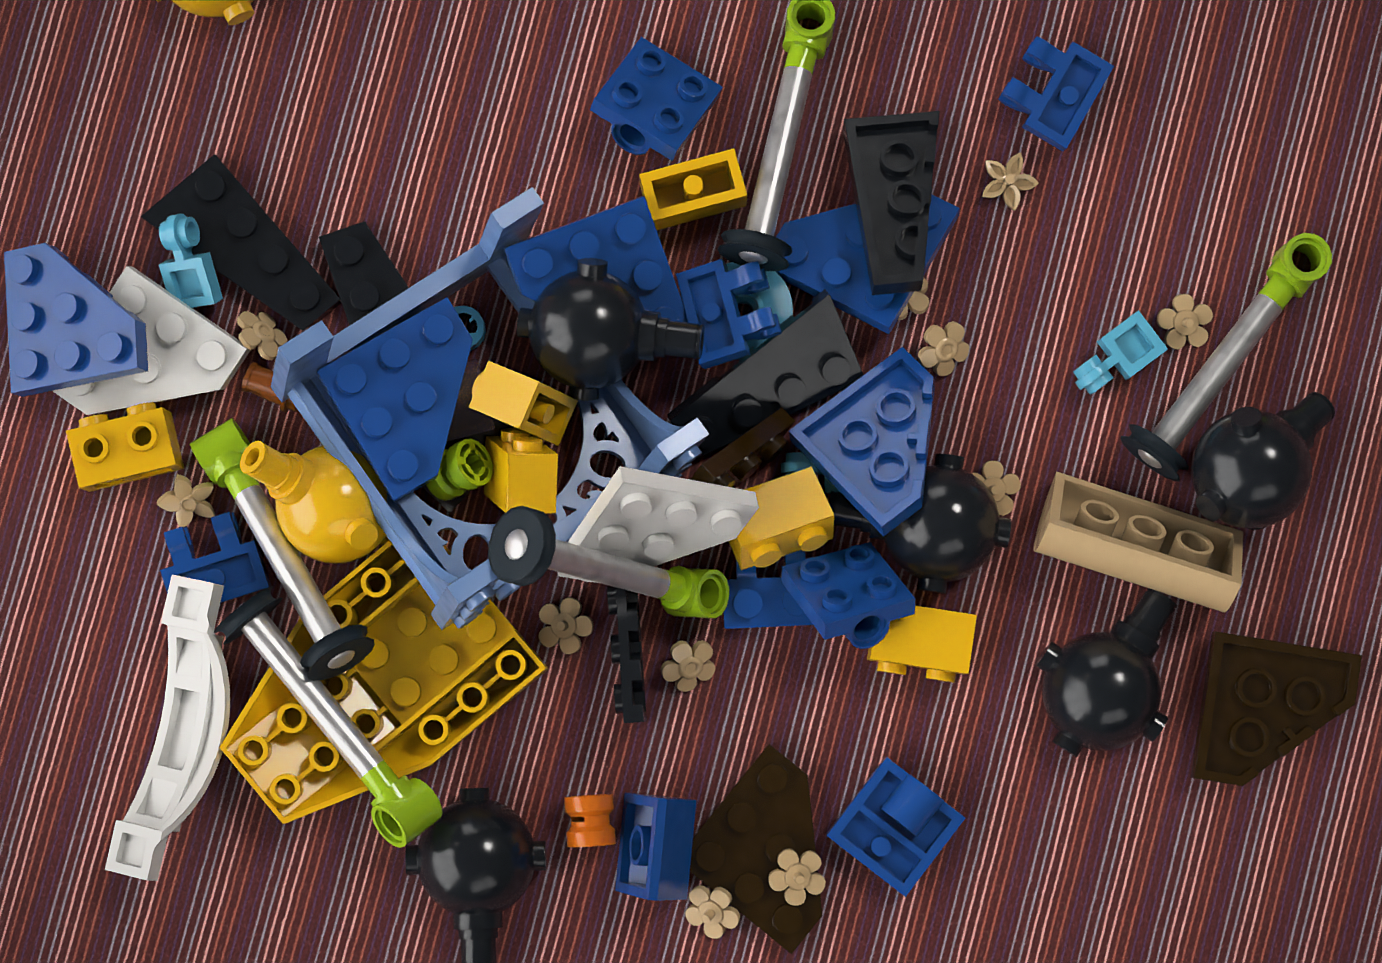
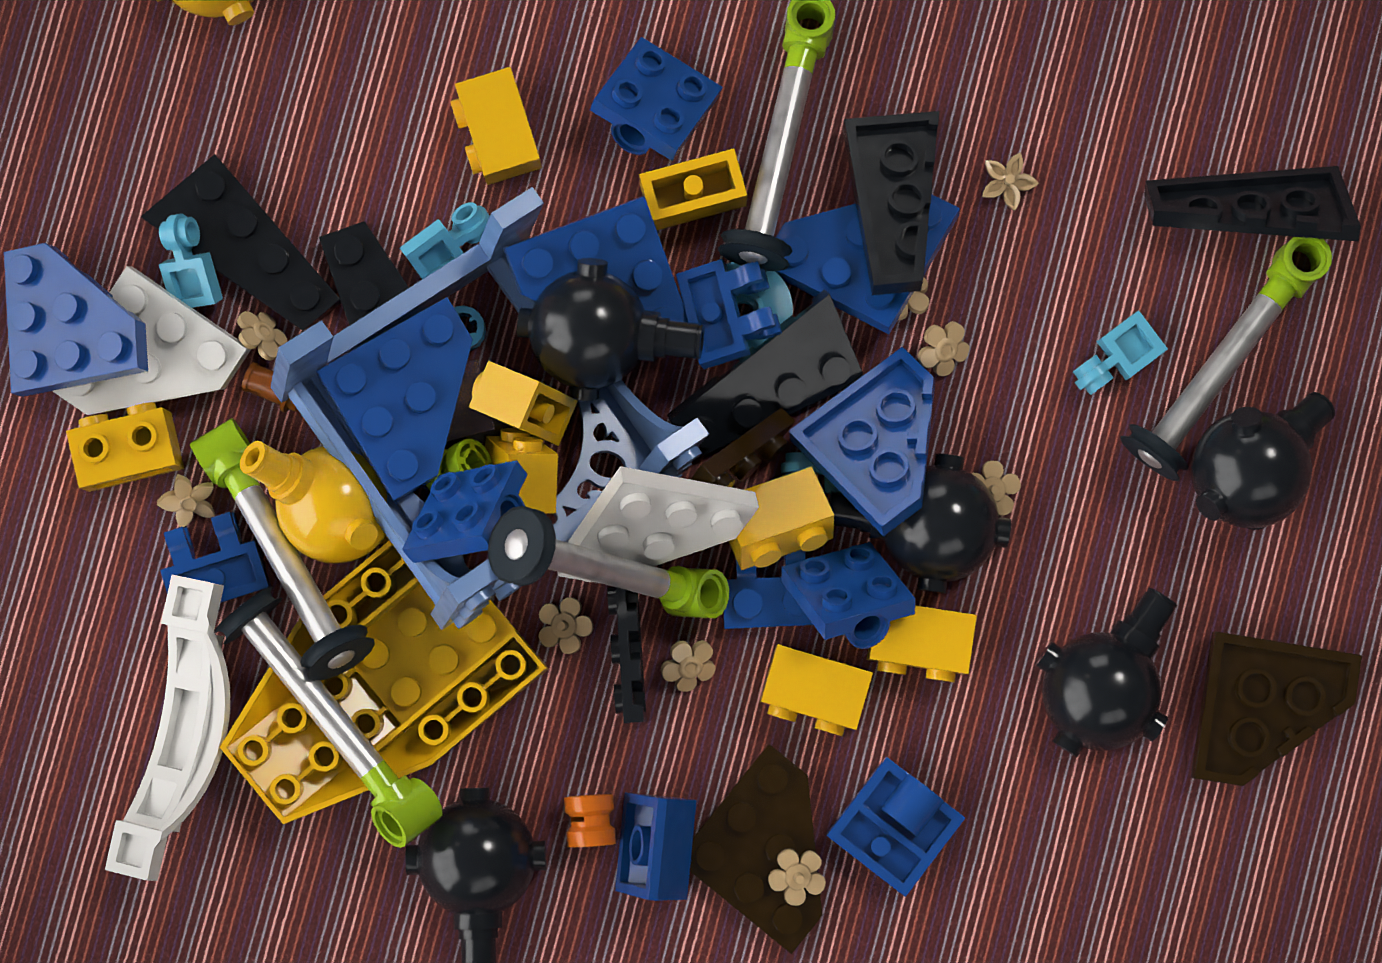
tan plant [685,885,740,939] -> none
blue plate [998,36,1114,152] -> none
tan brick [1034,471,1243,613] -> none
tan plant [1157,294,1213,349] -> none
none -> medium azure plate [399,202,490,279]
none -> blue plate [402,460,527,563]
none -> yellow brick [450,66,542,185]
none -> yellow brick [760,644,873,737]
none -> black wing [1144,166,1361,242]

